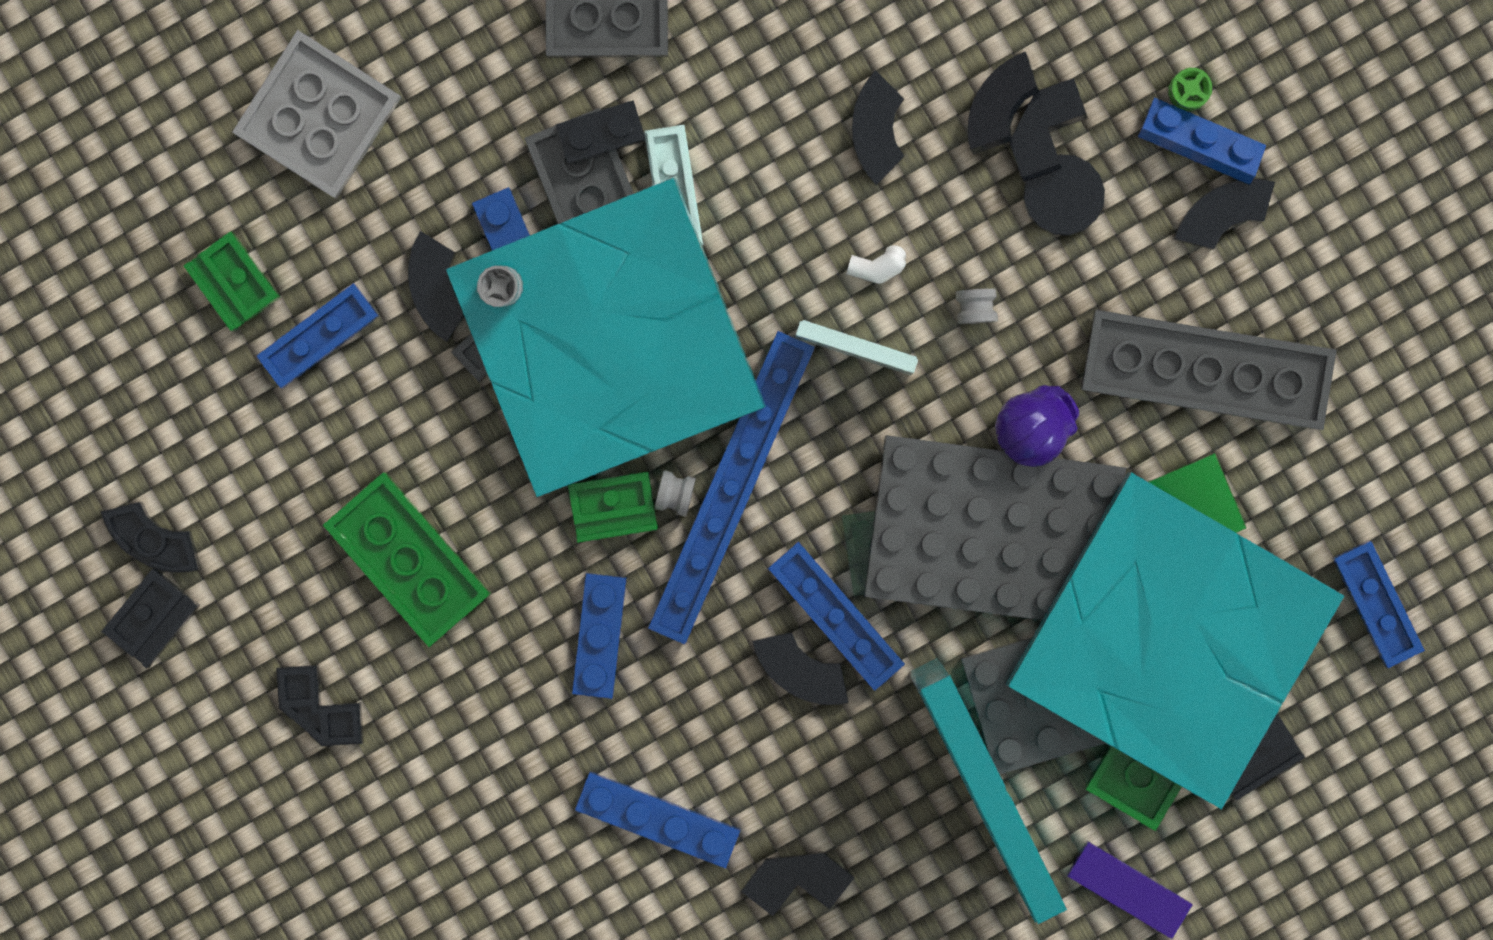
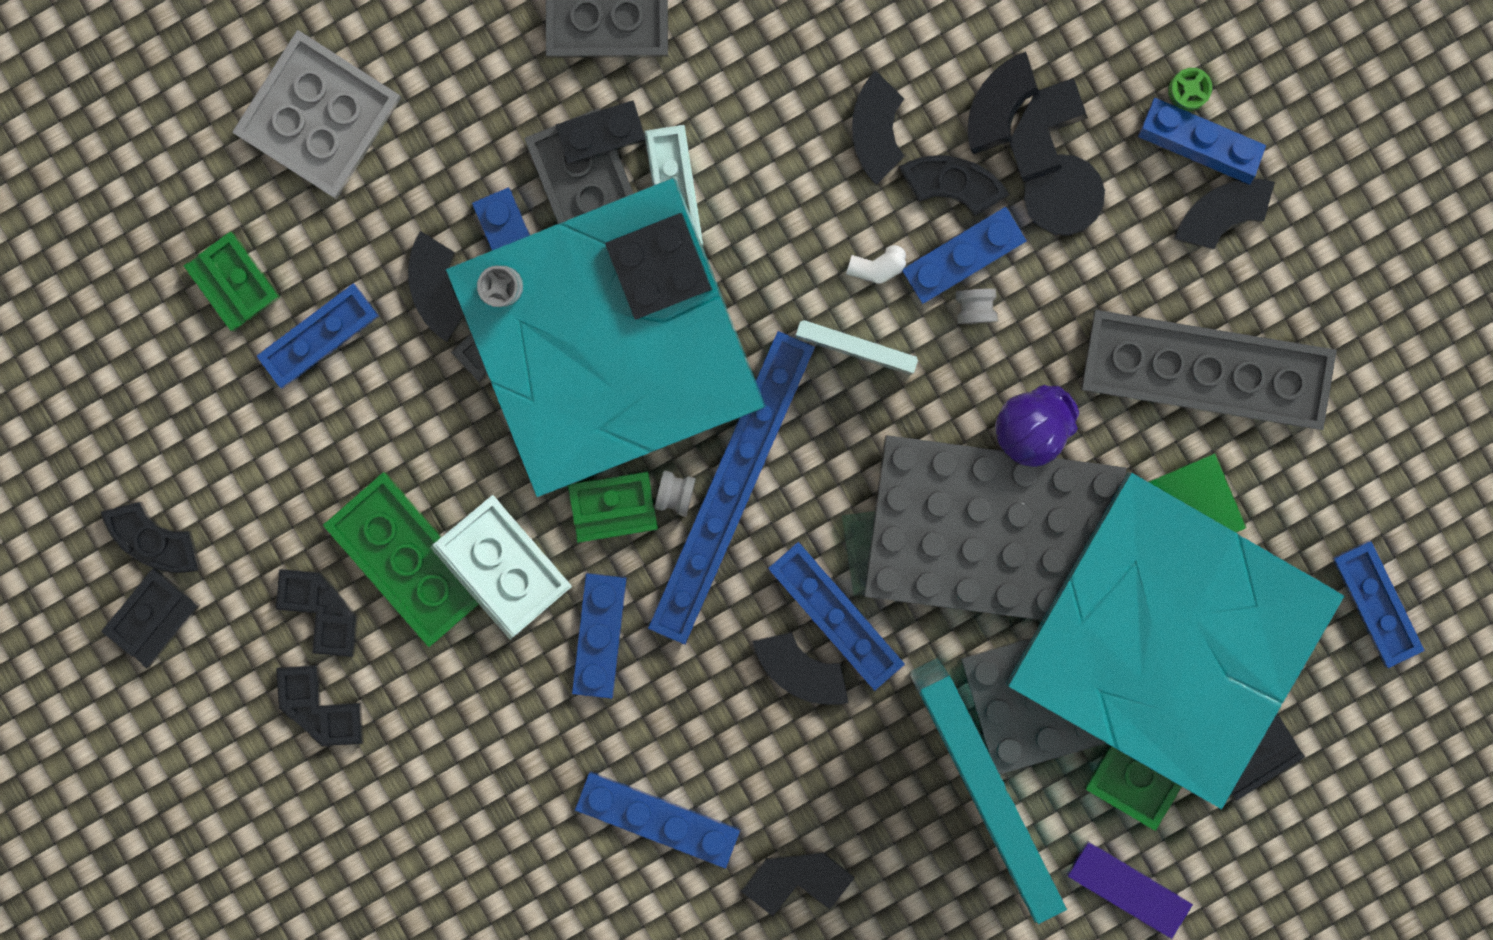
none -> black tile [276,569,358,657]
none -> light aqua tile [430,495,572,640]
none -> black plate [605,213,713,320]
none -> black tile [898,155,1010,216]
none -> blue plate [902,207,1027,305]

